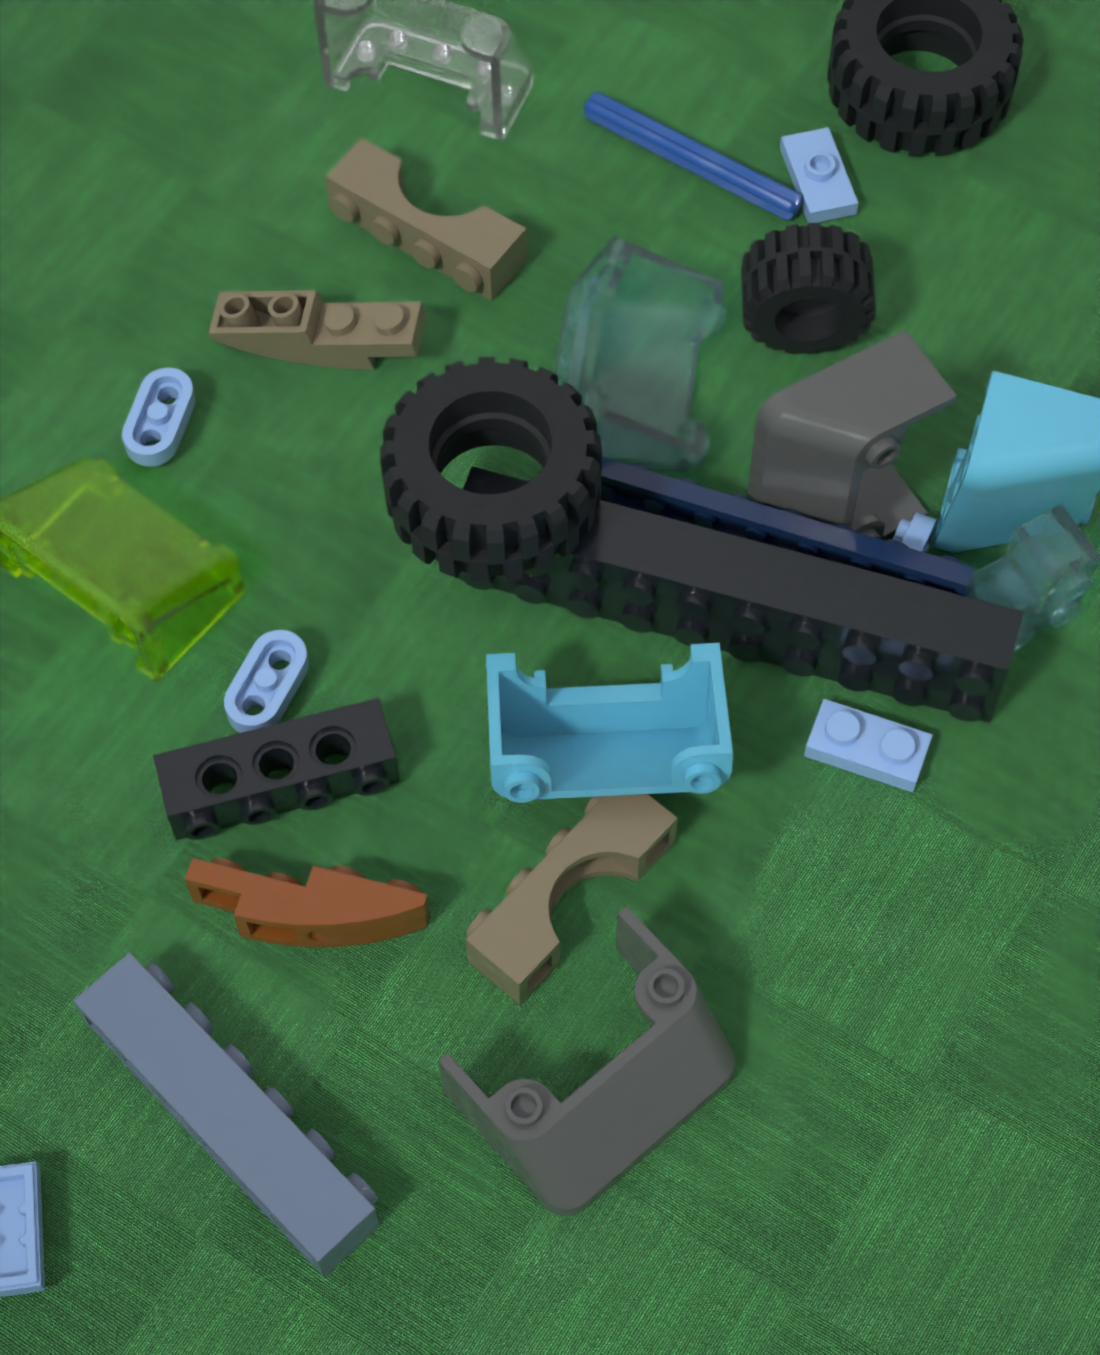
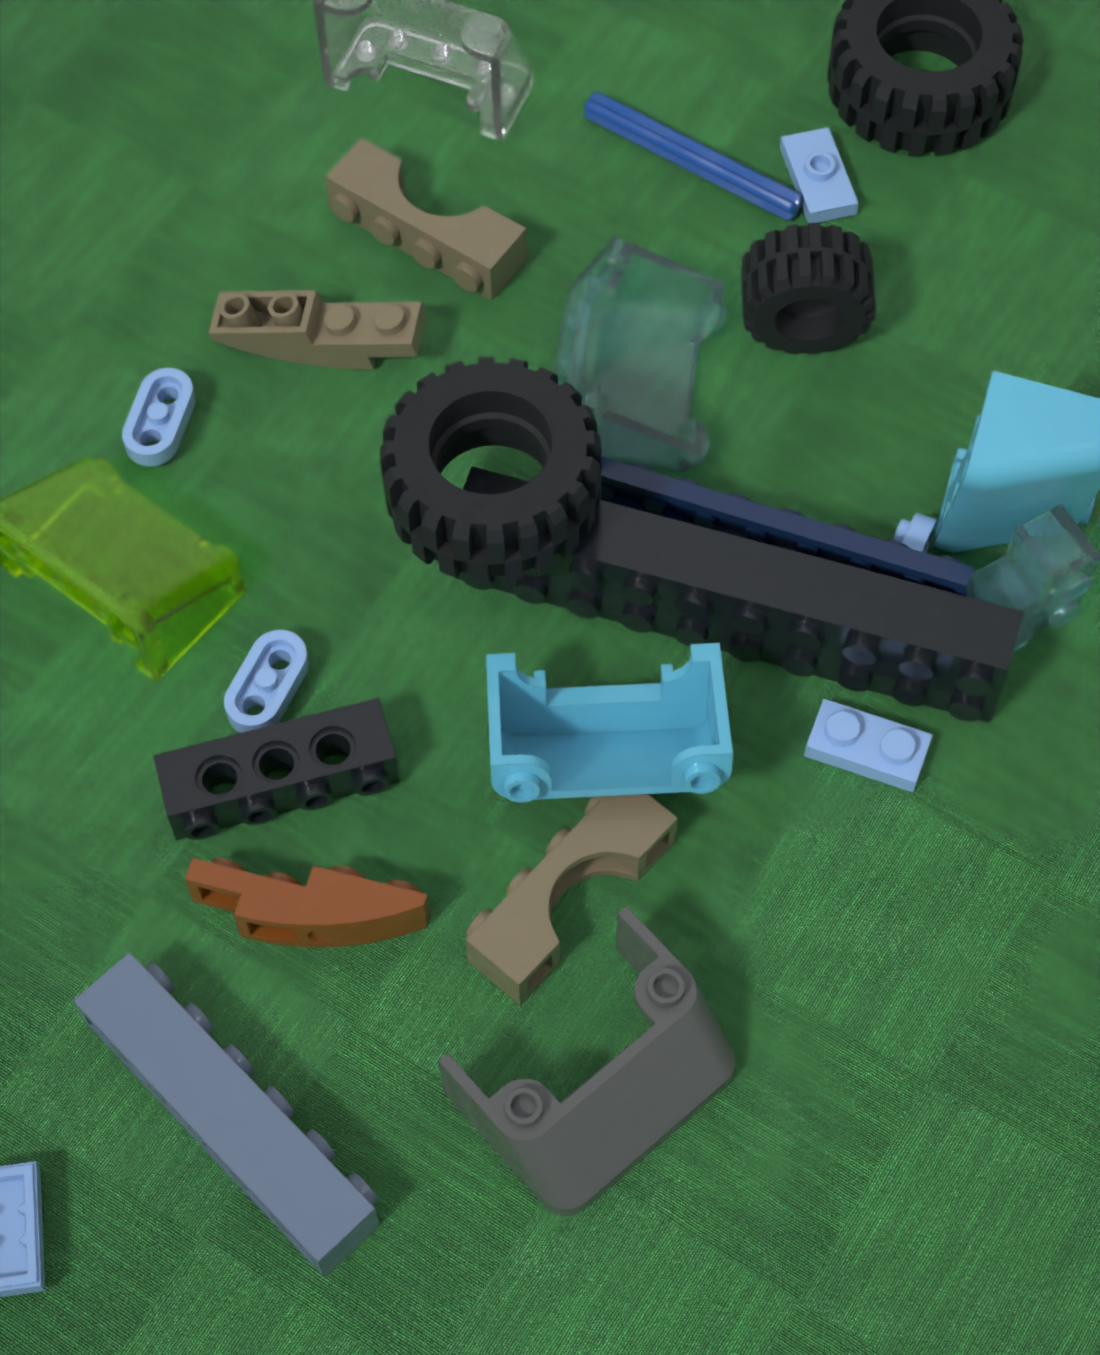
dark grey windscreen [747,329,957,540] -> none

